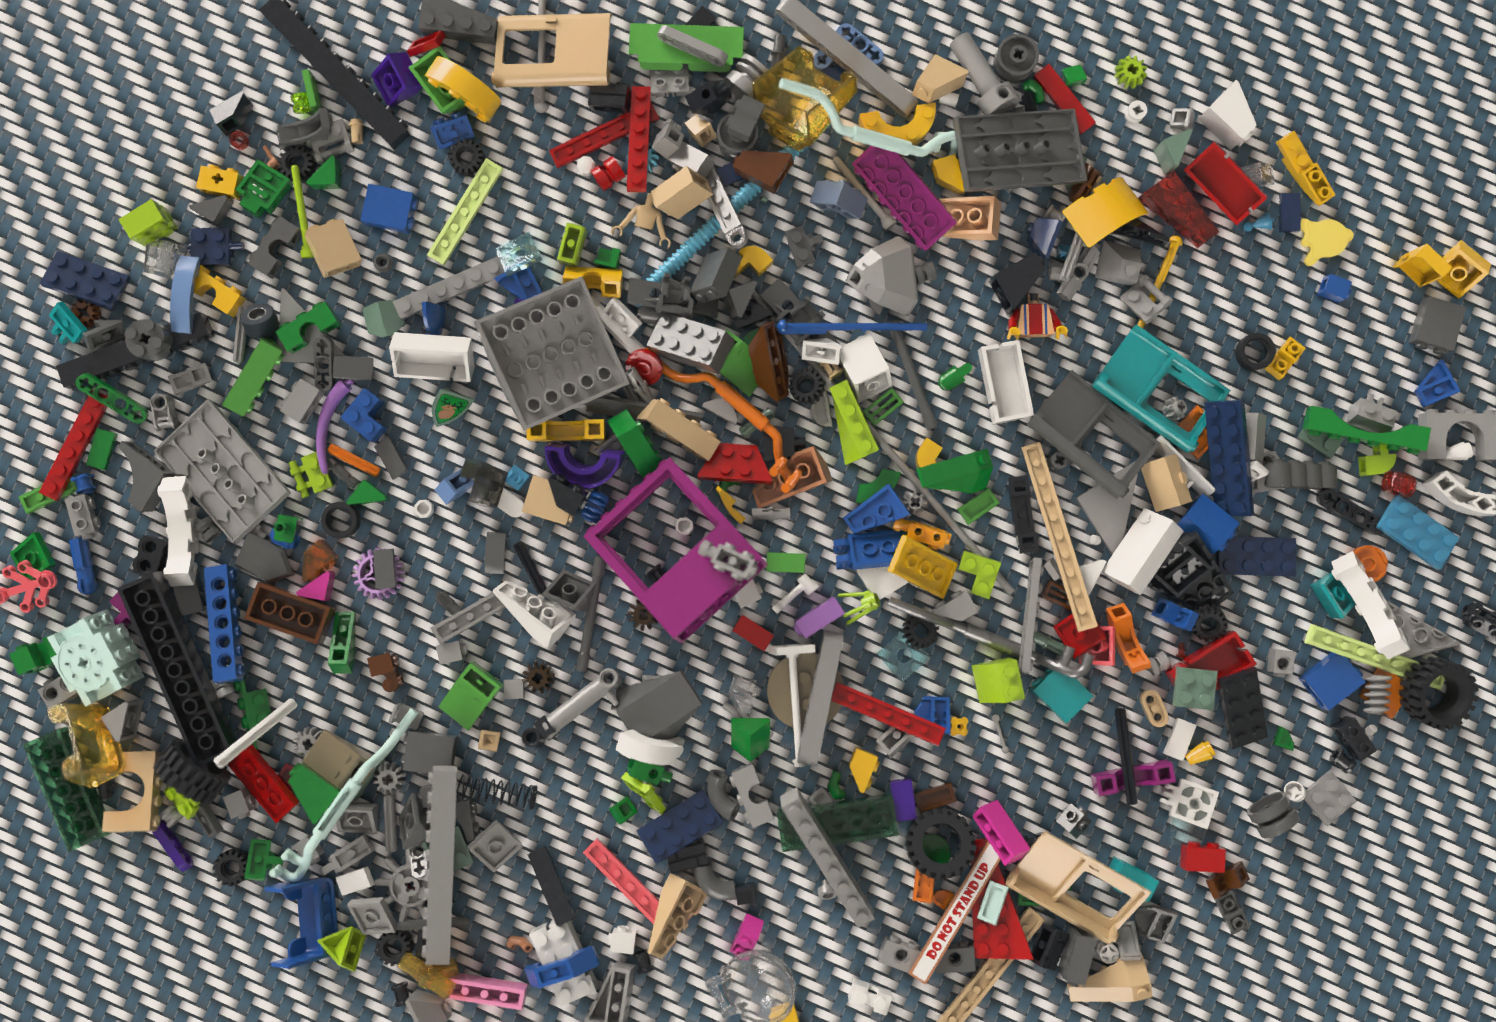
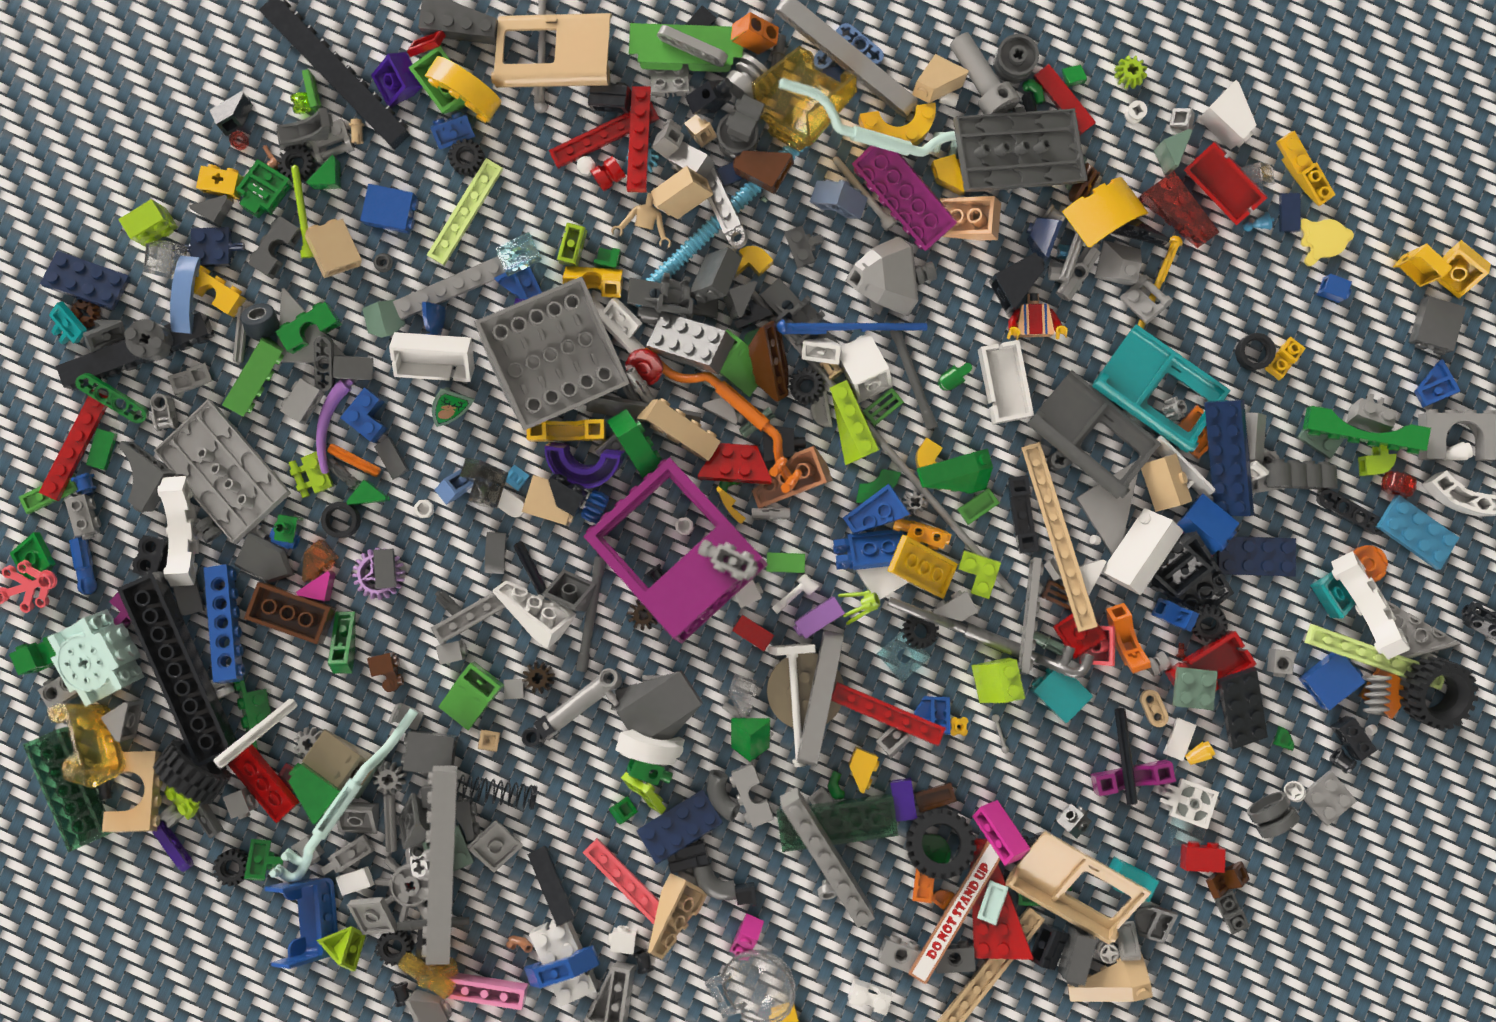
none -> orange piece [731,12,779,55]

